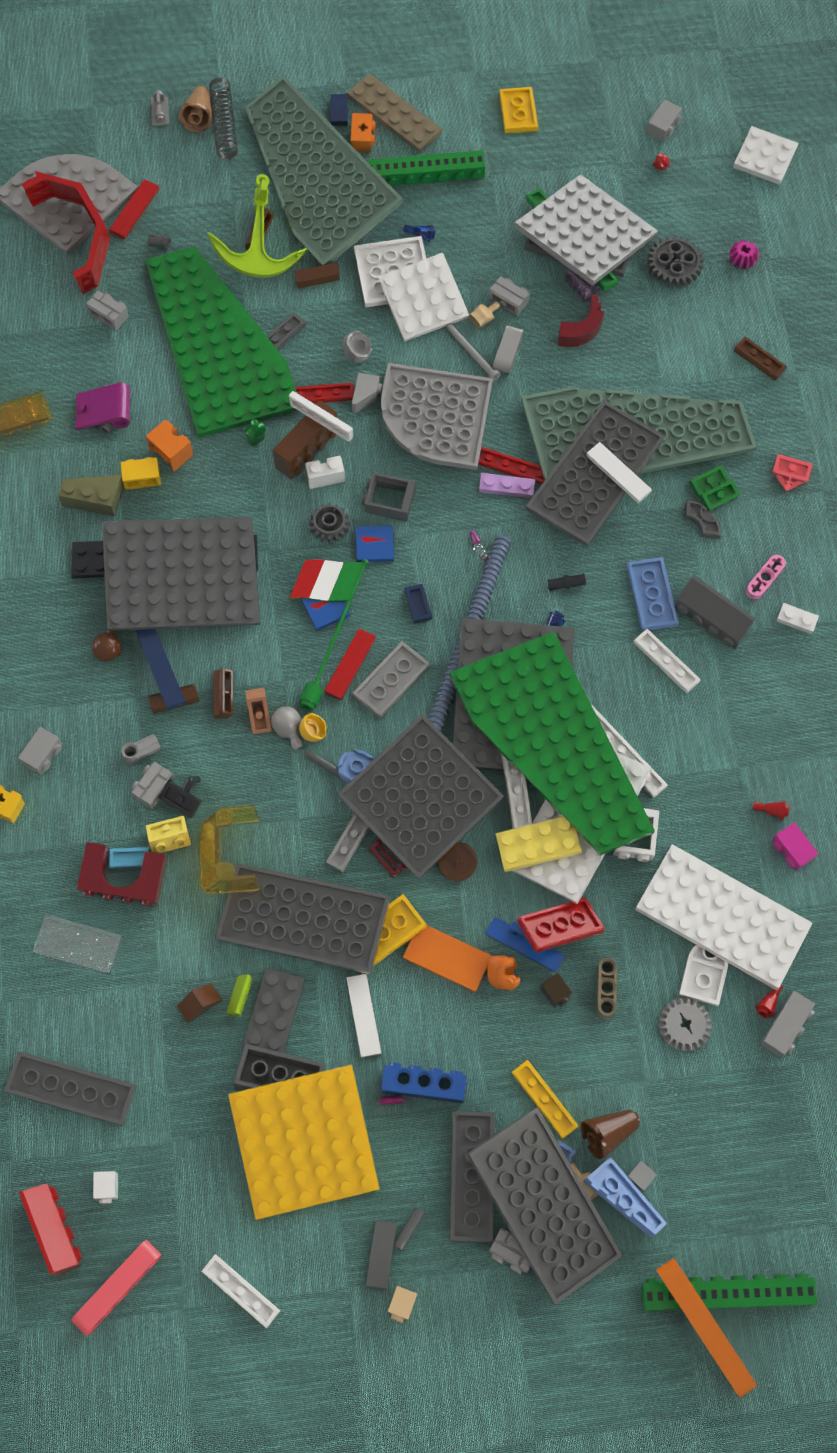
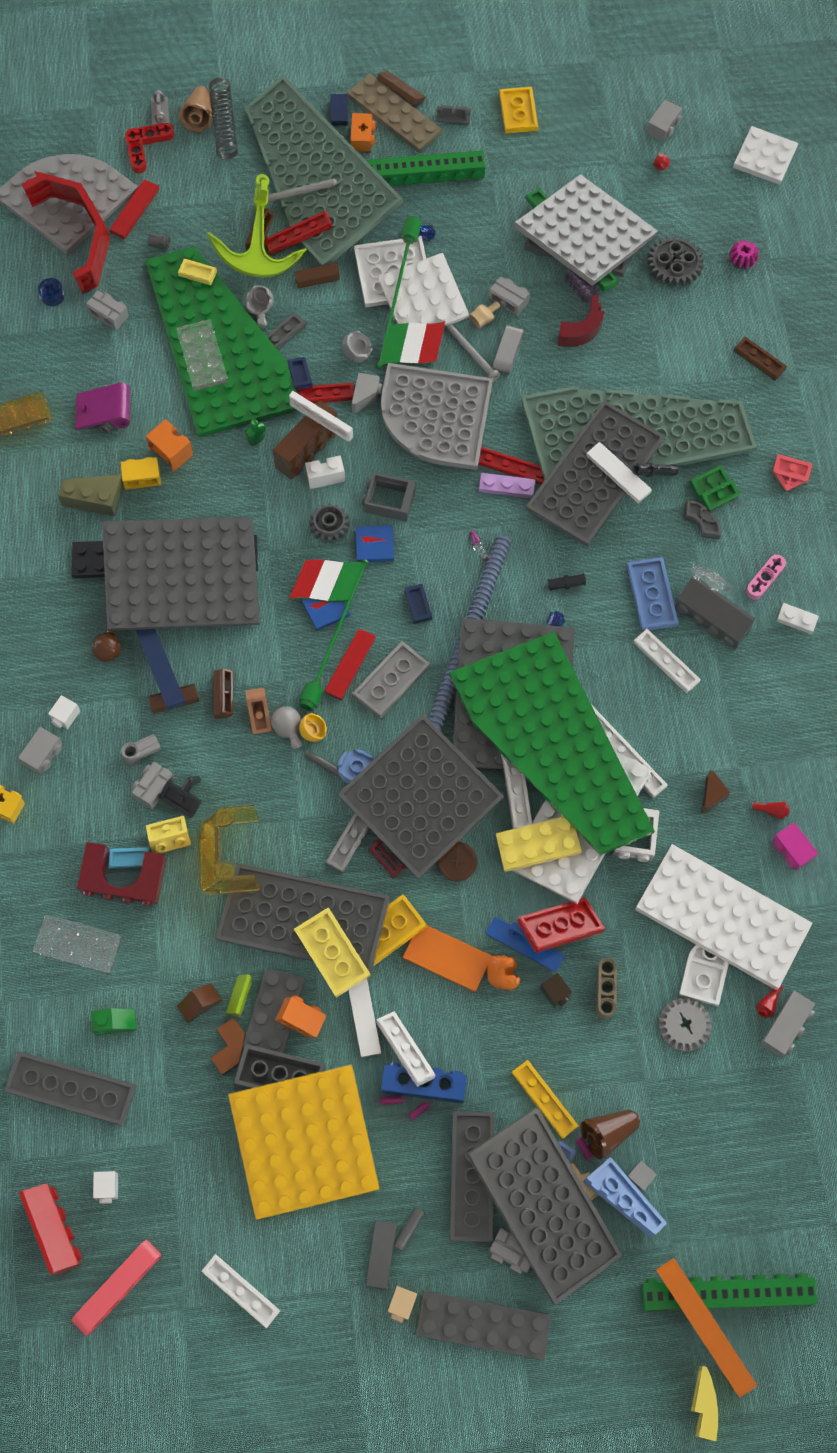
none -> clear blue wheel [38,278,65,307]
none -> white brick [48,695,80,730]
none -> green slope [91,1008,137,1036]
none -> red beam [125,123,174,173]
none -> clear plate [176,319,228,391]
none -> light yellow tile [178,259,217,285]
none -> dark orange tile [211,1017,245,1075]
none -> light grey hair [246,285,273,329]
none -> red tile [264,210,333,256]
none -> light grey bar [267,179,337,205]
none -> orange brick [275,996,327,1039]
none -> dark blue tile [288,357,313,391]
none -> light yellow plate [294,908,371,998]
none -> flag [376,216,445,369]
none -> white tile [376,1011,435,1087]
none -> reddish brown tile [377,70,425,105]
none -> dark pink piece [405,1099,433,1122]
none -> dark grey plate [416,1291,551,1360]
none -> dark grey hinge [436,104,471,124]
none -> dark pink piece [575,1132,594,1165]
none -> black pin [632,462,678,477]
none -> clear plate [690,564,736,593]
none -> light yellow slope [691,1366,718,1441]
none -> reddish brown slope [702,770,730,813]

